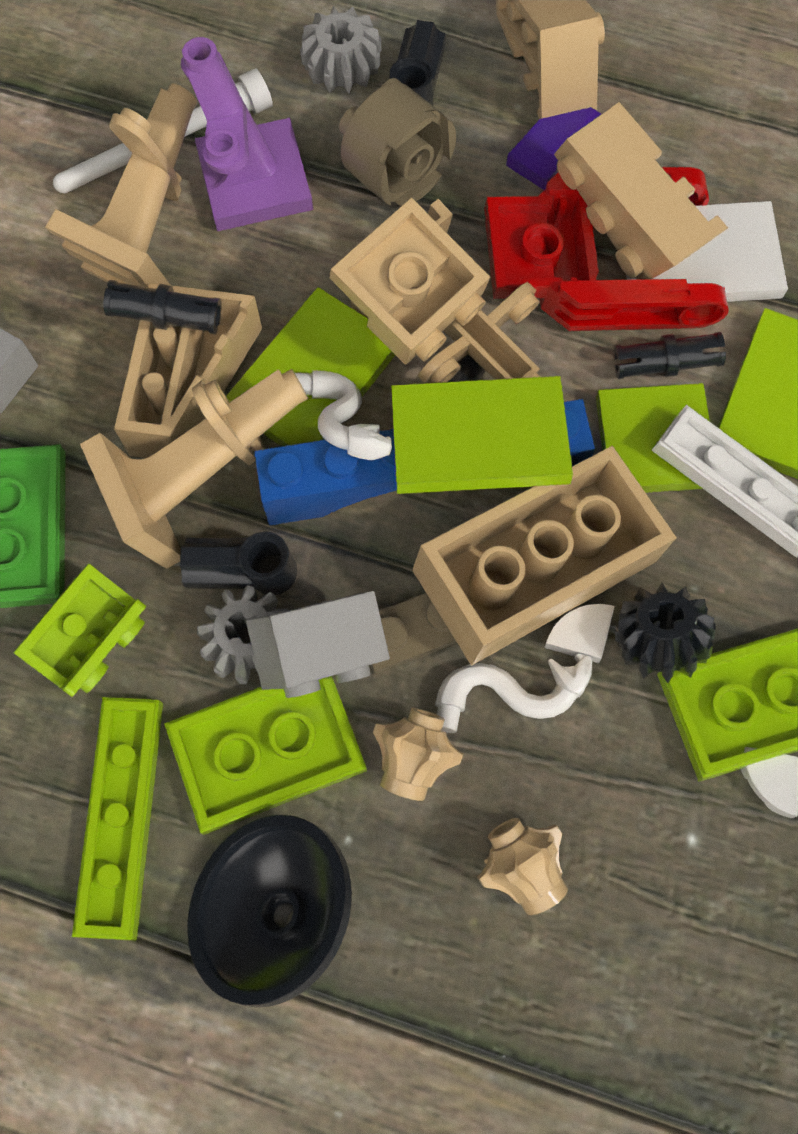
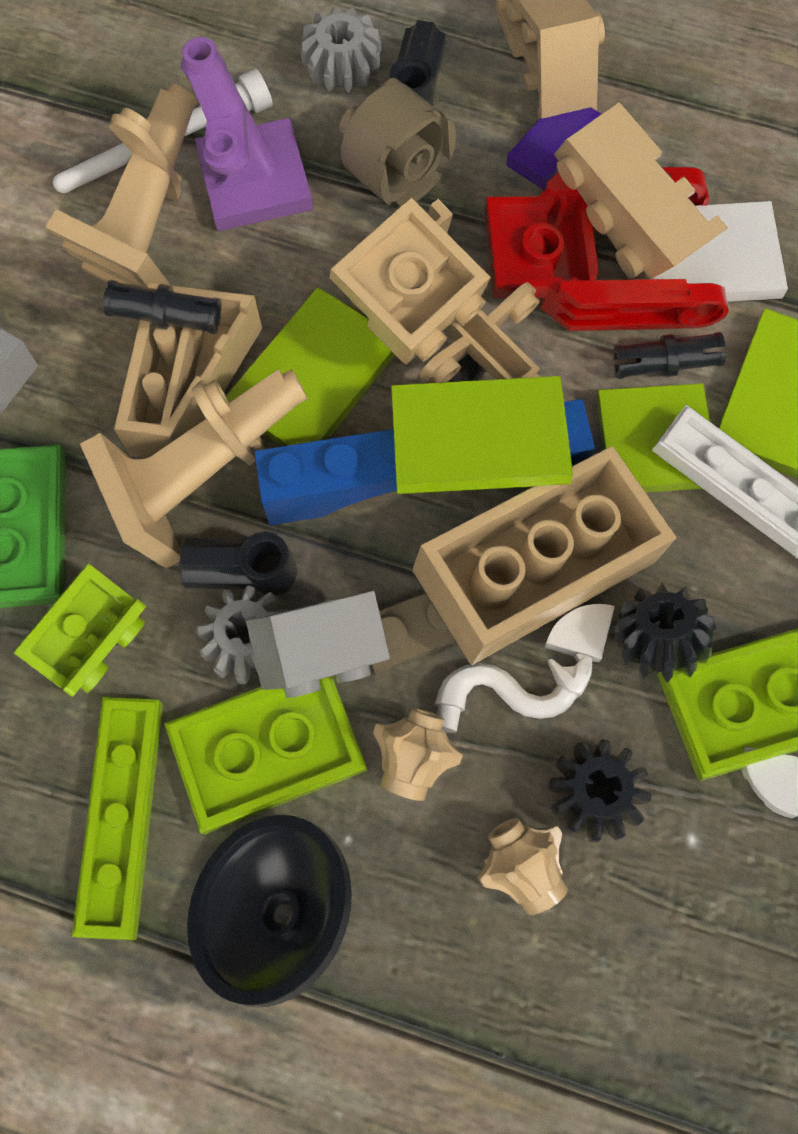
white animal [295,370,392,461] -> none
none -> black gear [548,739,651,843]

